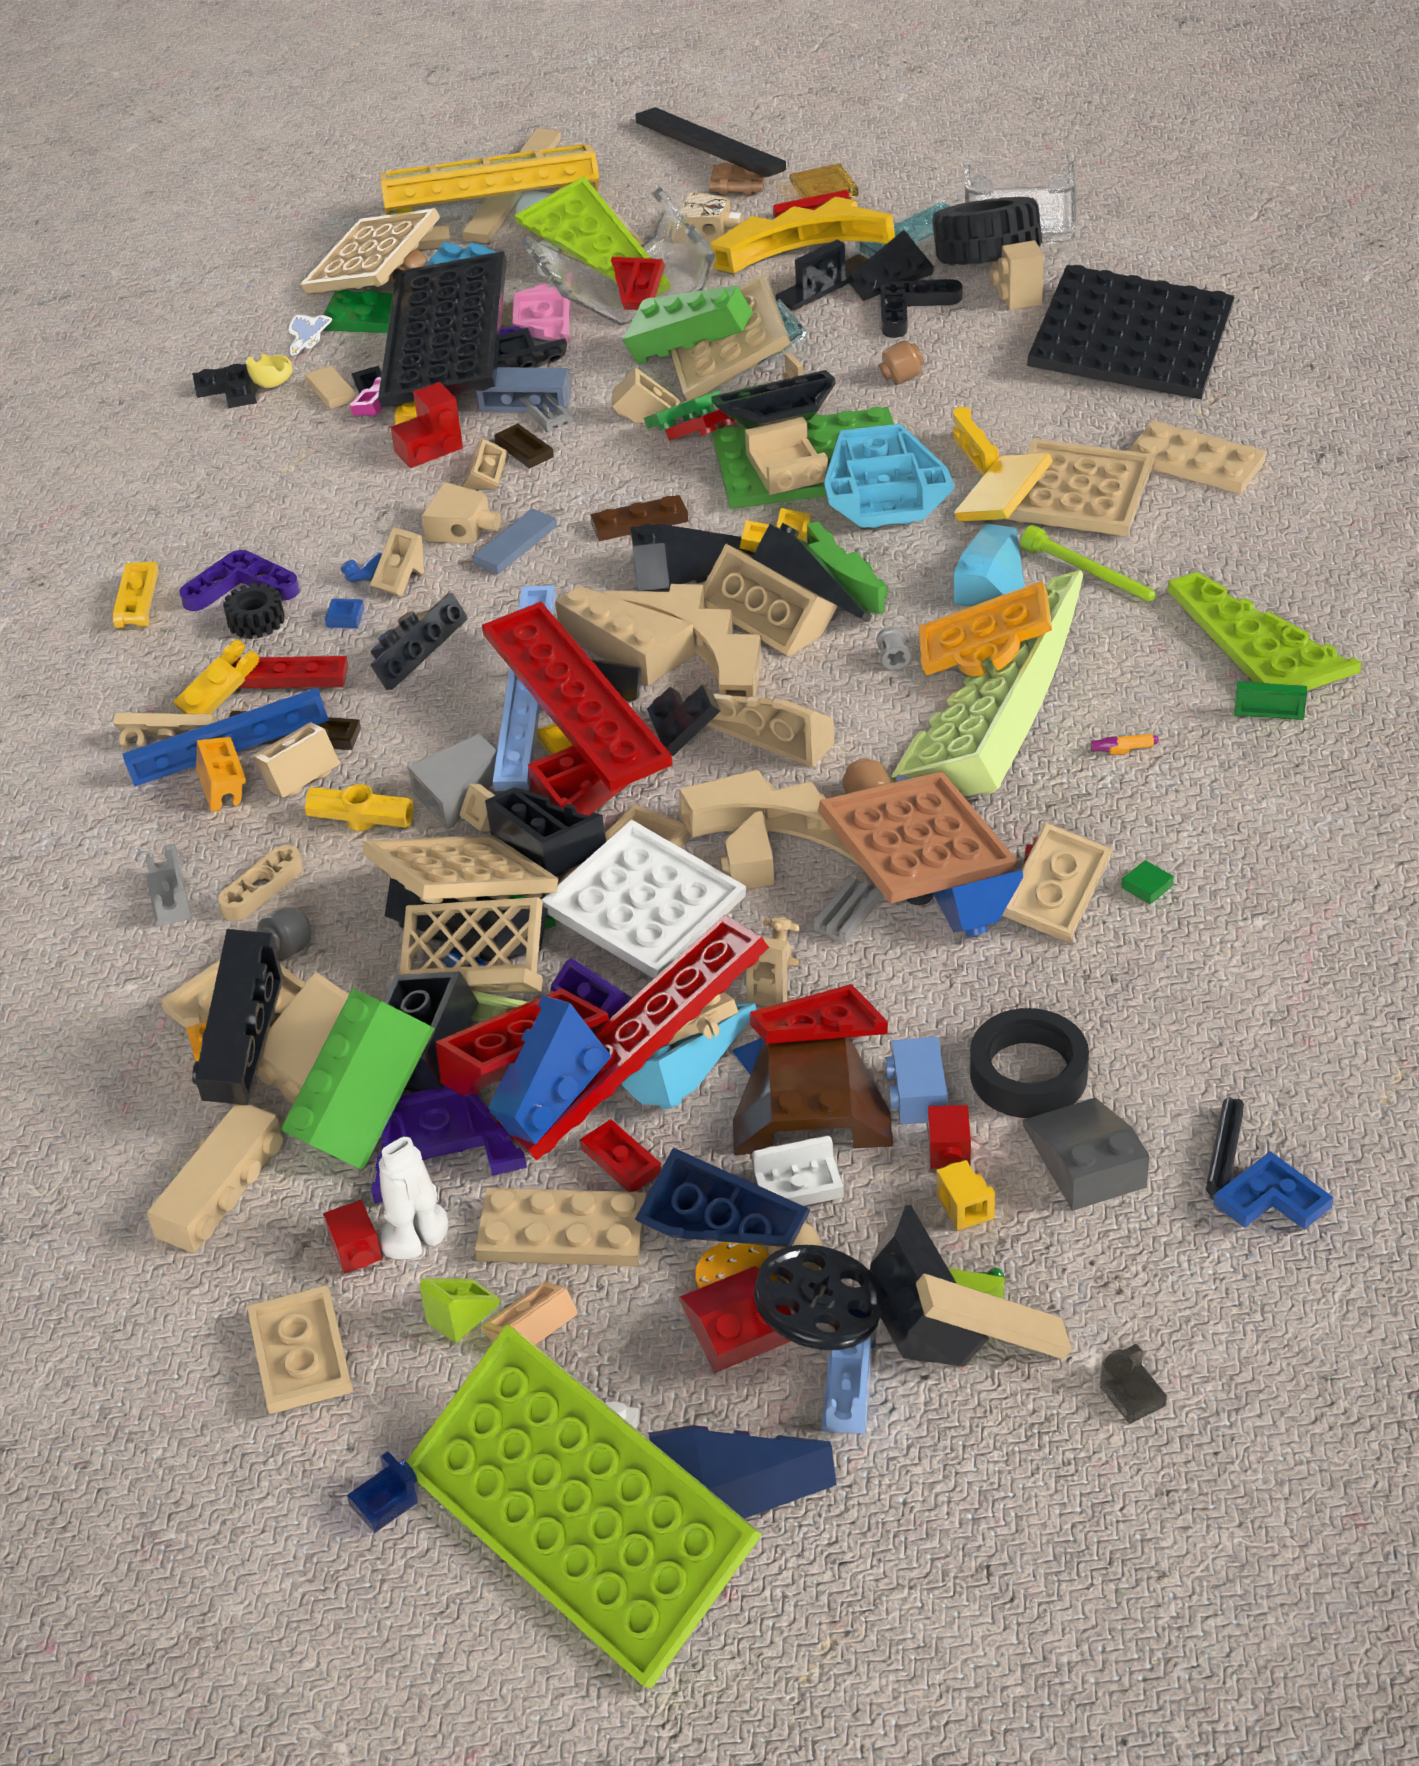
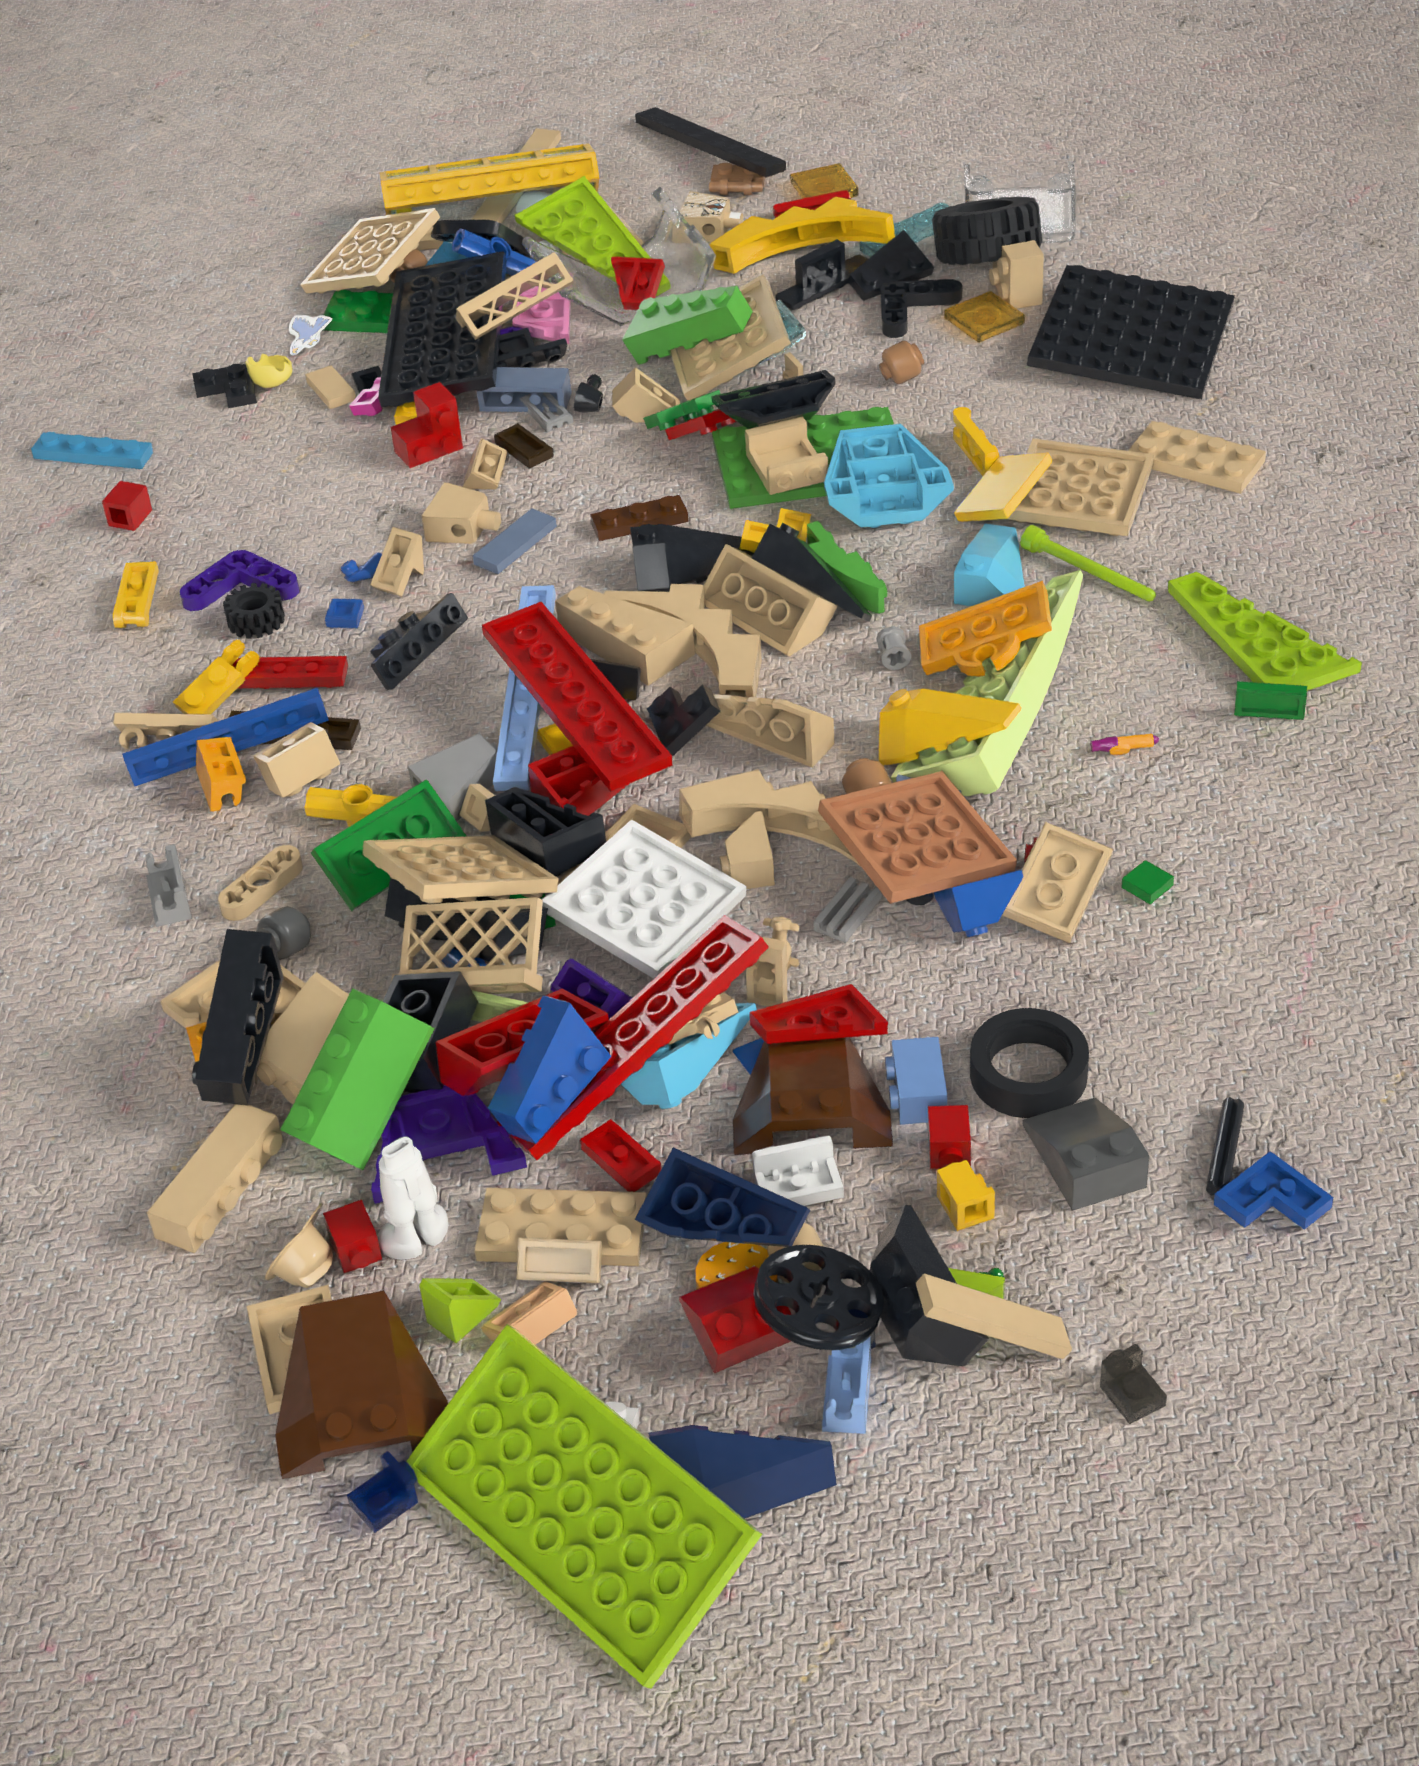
none -> dark azure plate [31,432,153,469]
none -> red brick [102,481,152,531]
none -> tan piece [265,1203,333,1288]
none -> reddish brown wedge [275,1290,448,1479]
none -> green plate [311,779,467,912]
none -> black beam [431,219,532,258]
none -> blue piece [452,228,535,276]
none -> tan fence [456,252,573,340]
none -> tan tile [516,1238,602,1283]
none -> black bar [574,374,603,413]
none -> yellow wedge [879,688,1022,766]
none -> clear yellow tile [944,291,1025,343]

